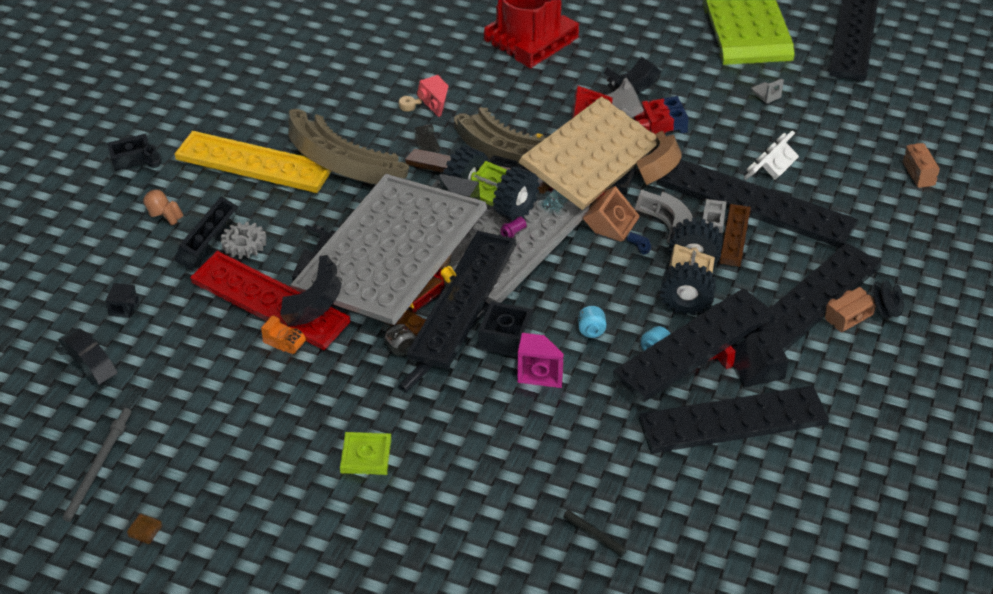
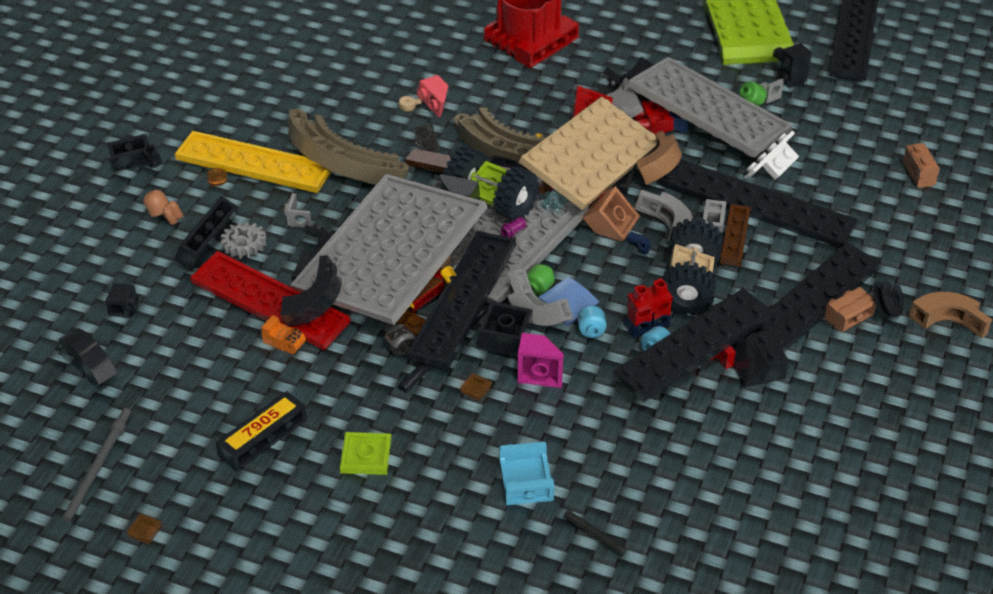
black plate [639,386,829,454] -> none
none -> clear orange tile [207,168,228,186]
none -> black brick [216,391,307,472]
none -> light grey bracket [284,193,312,228]
none -> clear orange tile [461,373,492,401]
none -> medium azure panel [499,442,554,505]
none -> light grey arch [507,268,574,326]
none -> bright green head [527,264,555,296]
none -> medium blue slope [538,277,599,327]
none -> red hips [623,278,673,338]
none -> light grey plate [627,57,793,158]
none -> bright green head [739,81,766,106]
none -> black brick [773,43,812,88]
none -> medium nougat arch [909,292,992,338]

